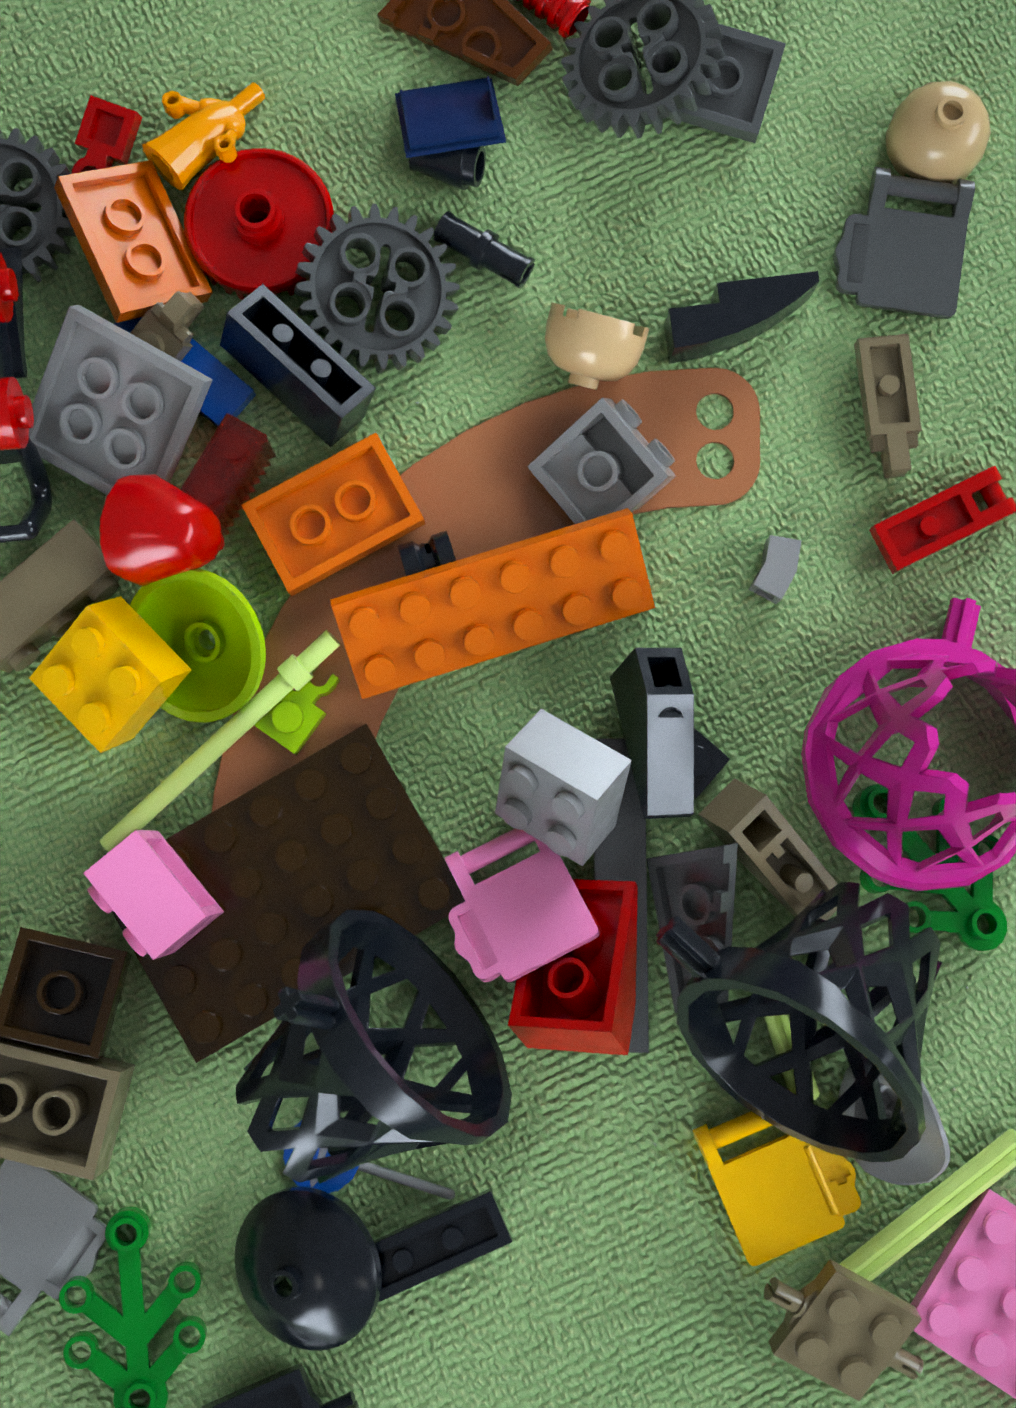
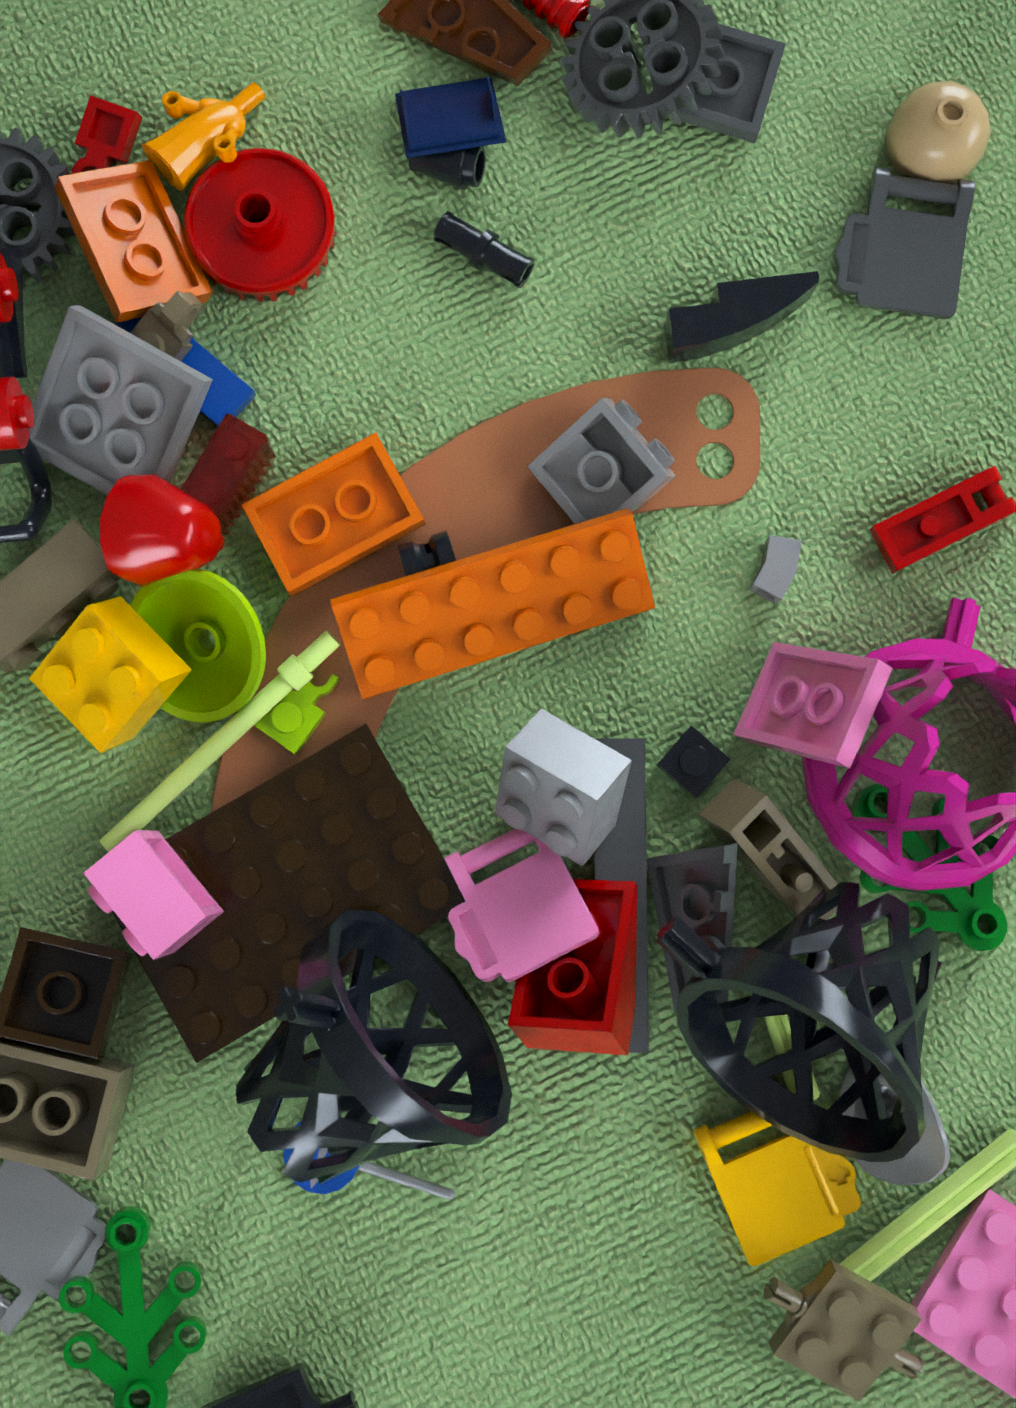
black brick [220,284,376,447] -> none
black dish [235,1187,382,1351] -> none
dark grey gear [294,204,460,374] -> none
black plate [374,1188,512,1302] -> none
tan cylinder [545,303,649,390] -> none
black slope [610,648,694,819] -> none
dark tan hinge [854,334,922,479] -> none
none -> bright pink plate [733,642,893,768]

